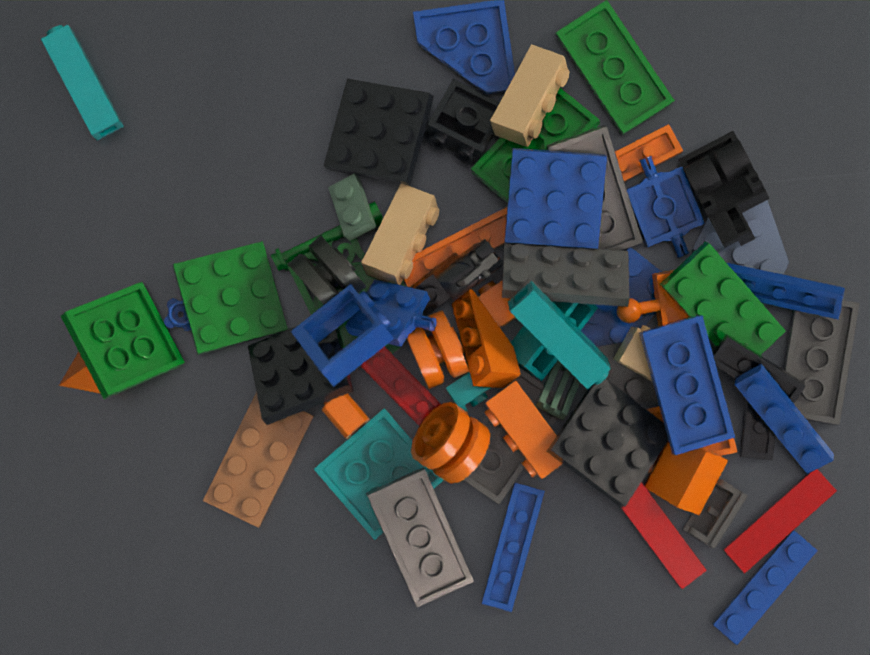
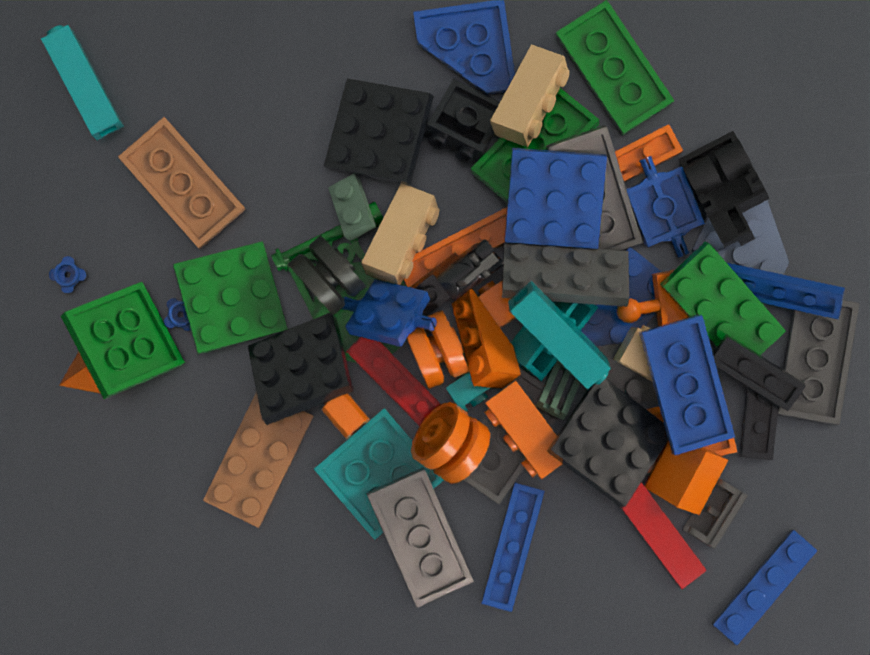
blue window [291,284,394,386] -> none
red tile [723,469,837,574] -> none
blue plate [735,364,834,474] -> none
none -> blue plate [49,256,86,293]
none -> medium nougat plate [118,117,246,250]

